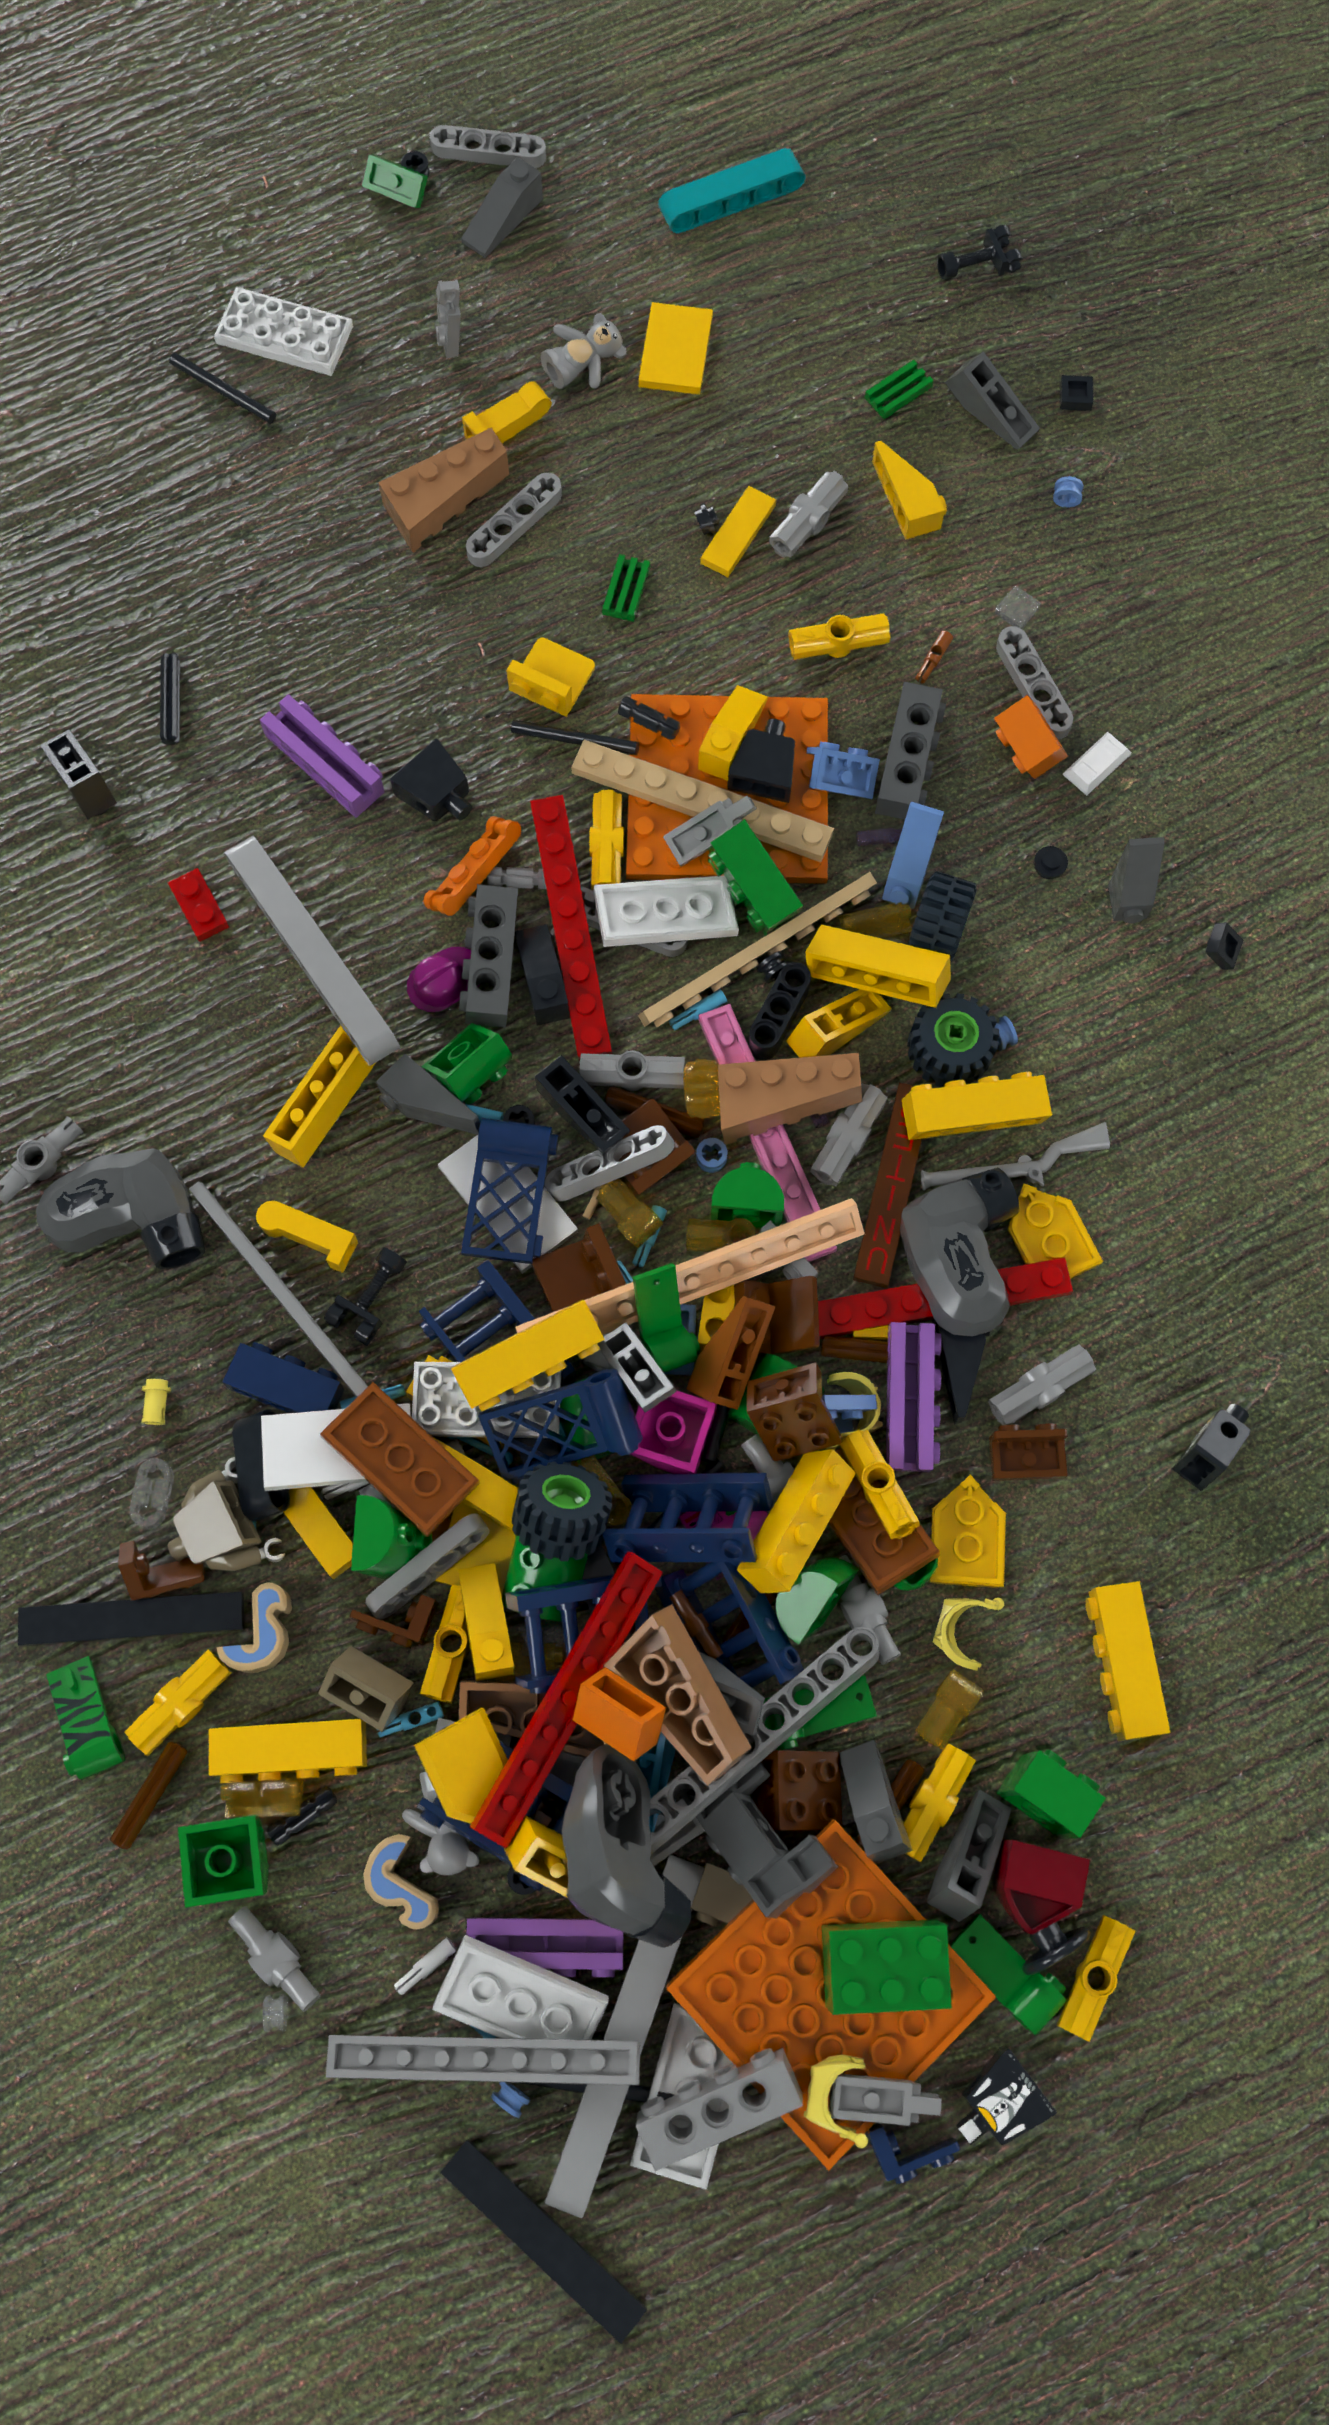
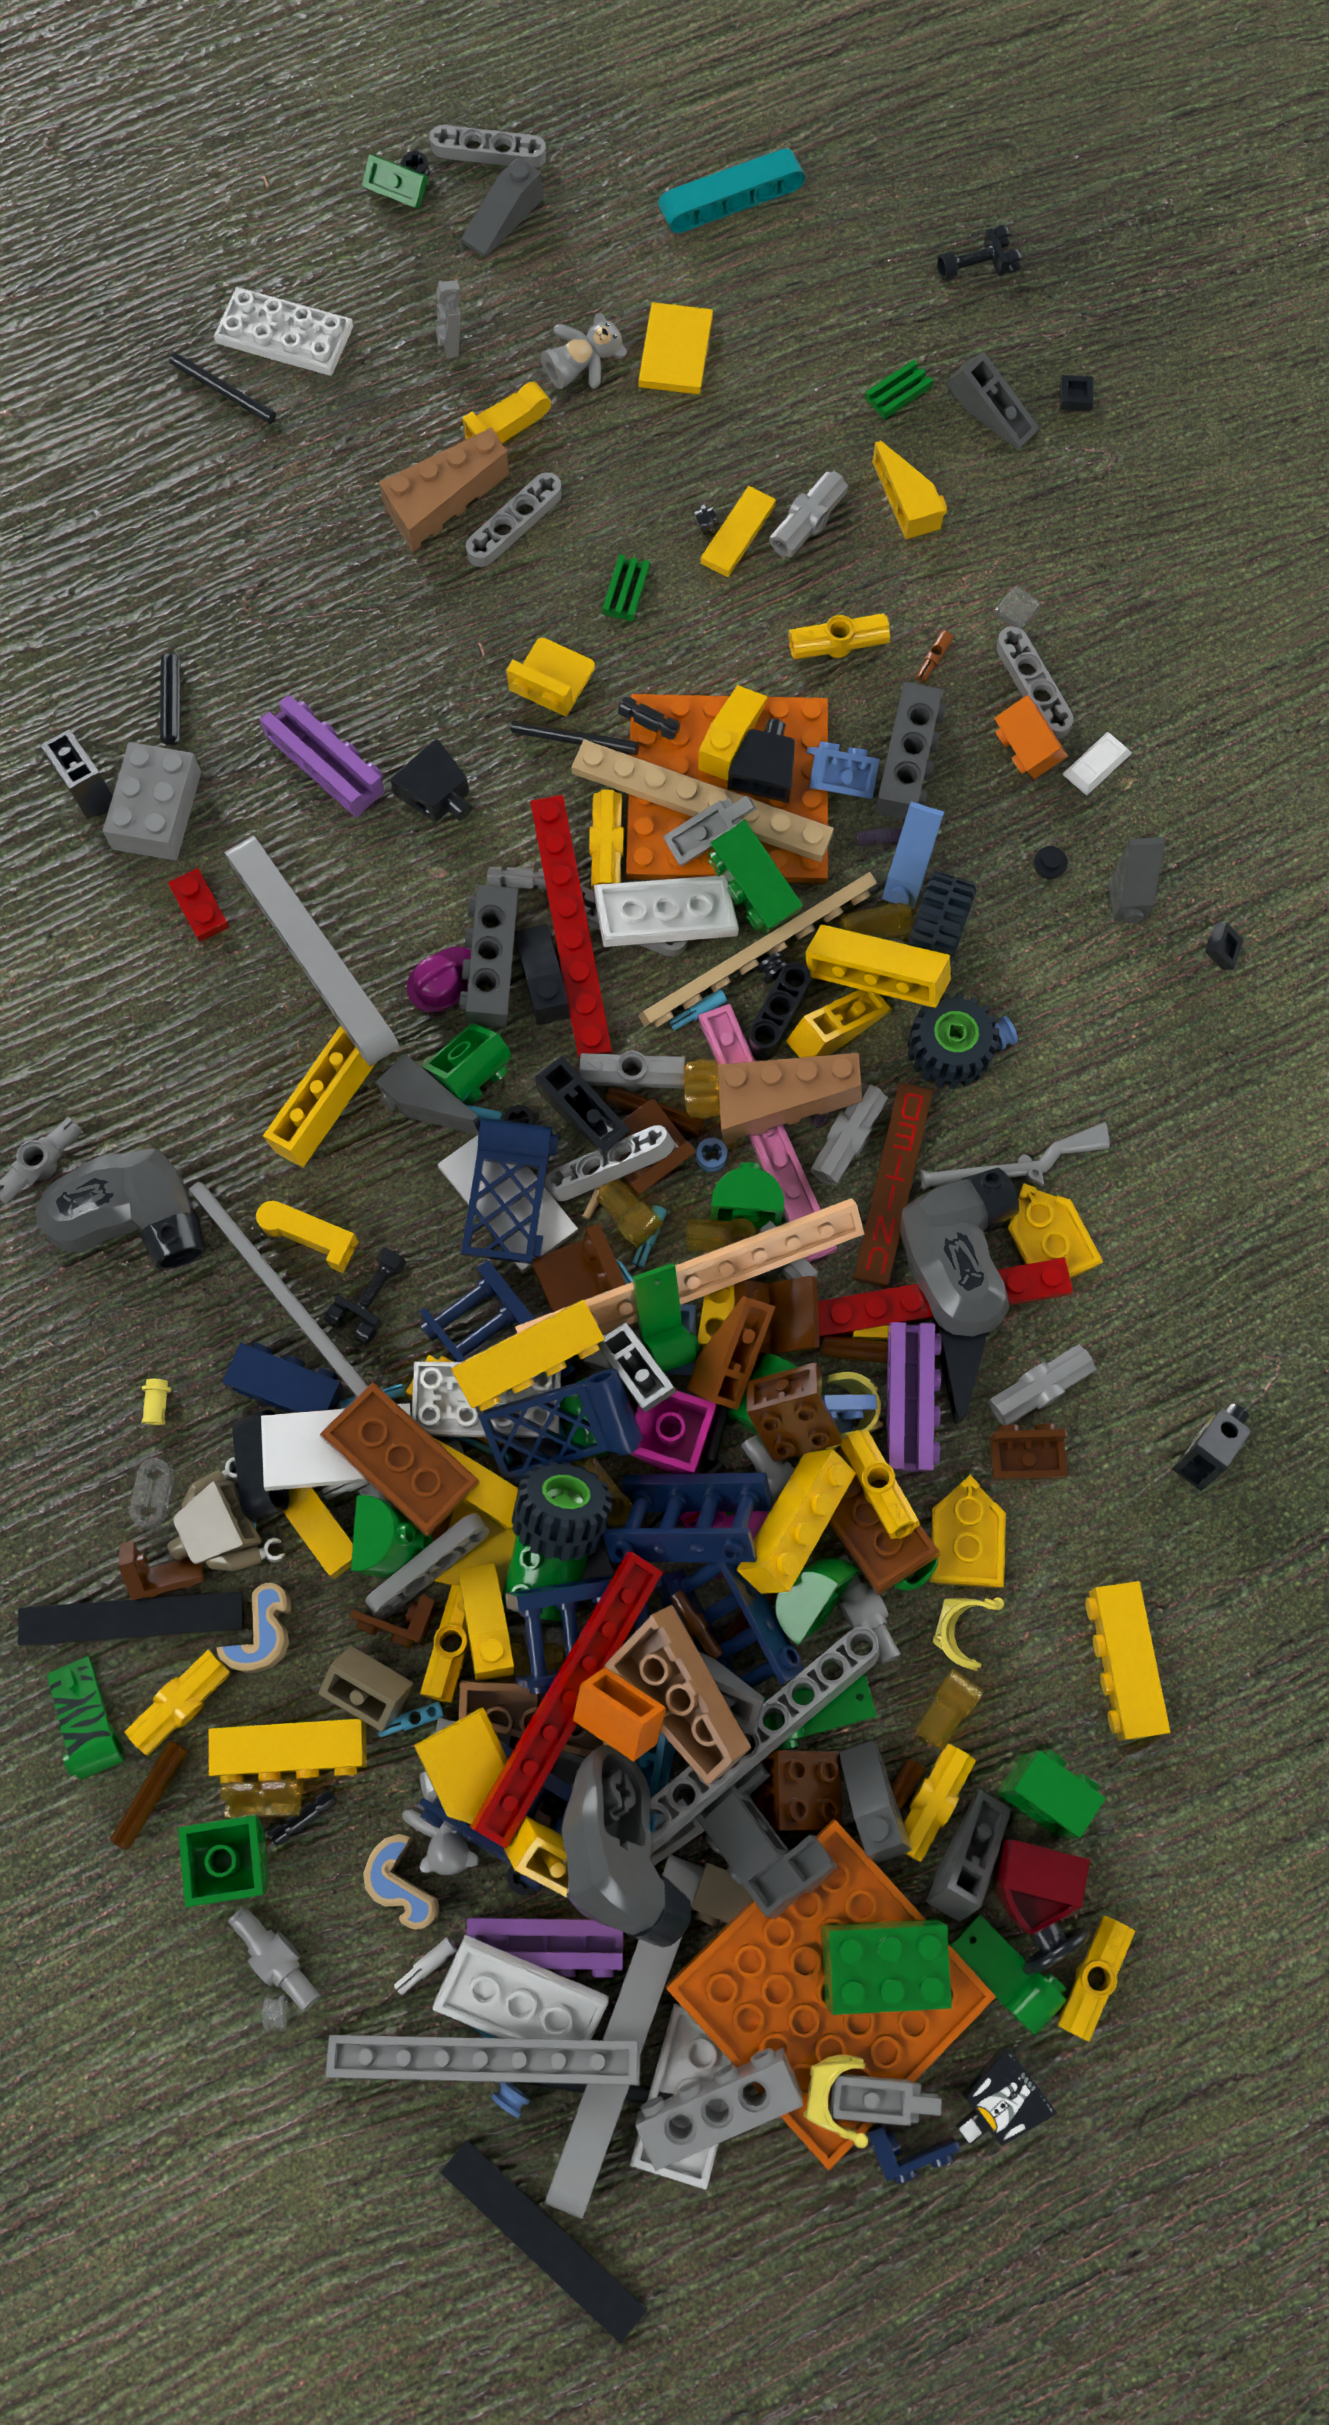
orange plate [423,816,522,916] -> none
yellow brick [901,1072,1052,1140] -> none
medium blue bush [1053,476,1083,507] -> none
none -> light grey brick [103,742,201,861]

